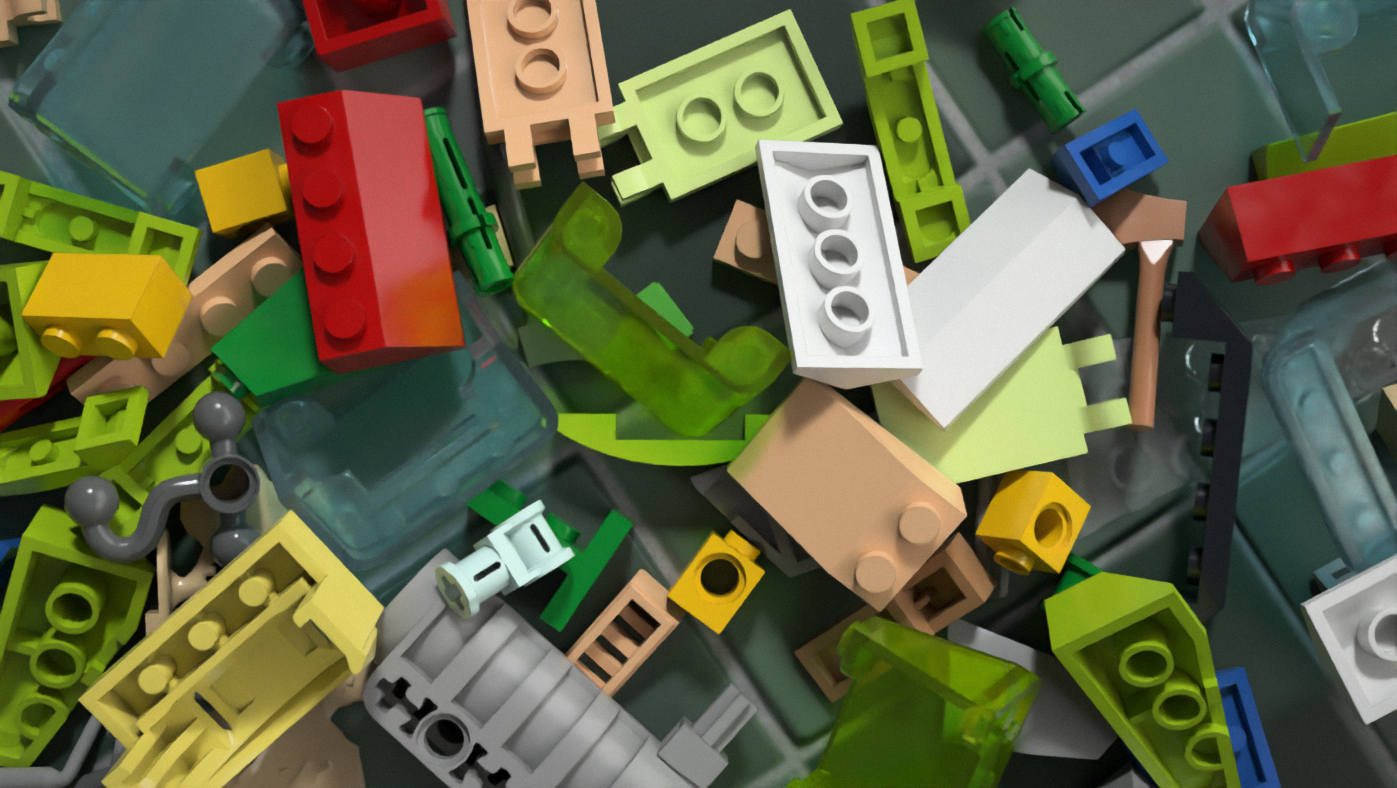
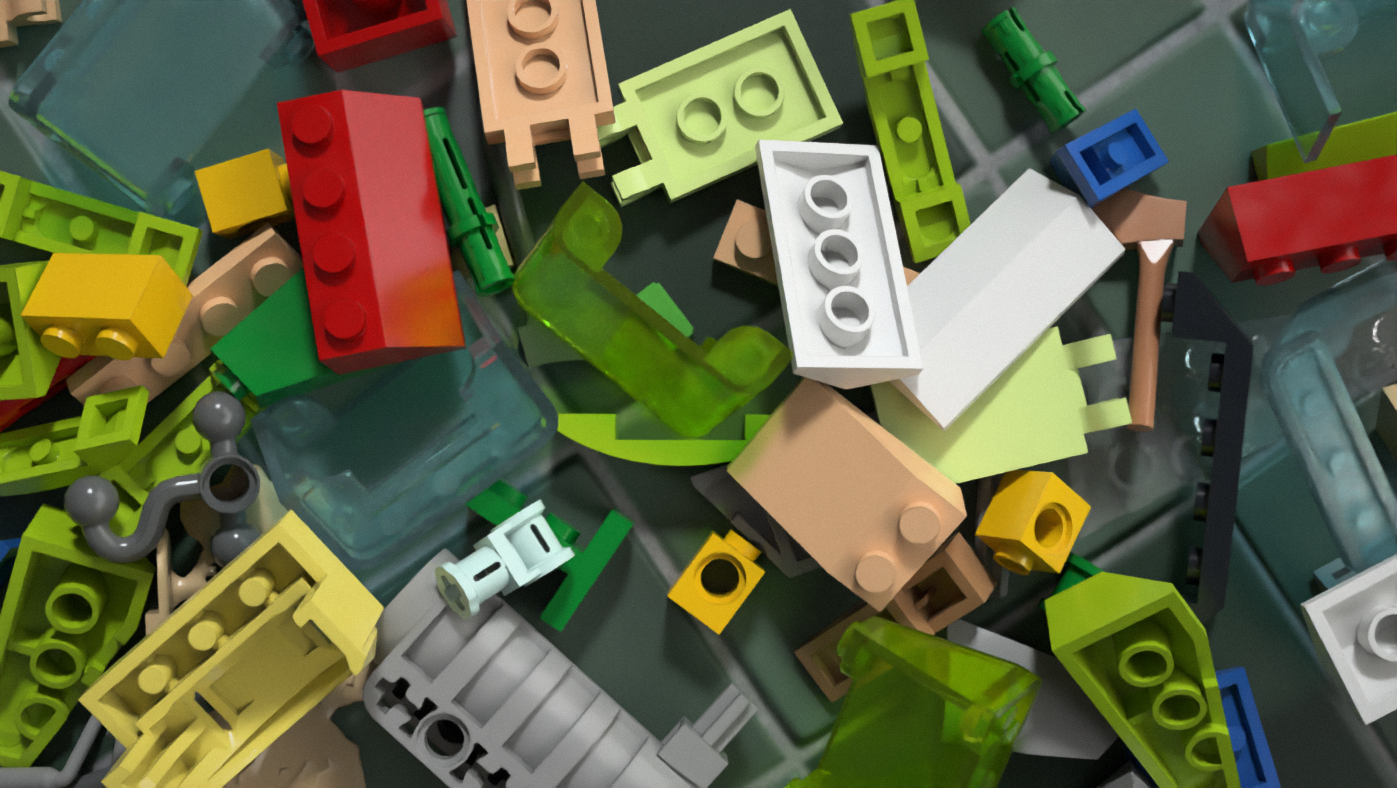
light nougat slope [564,569,687,697] -> none

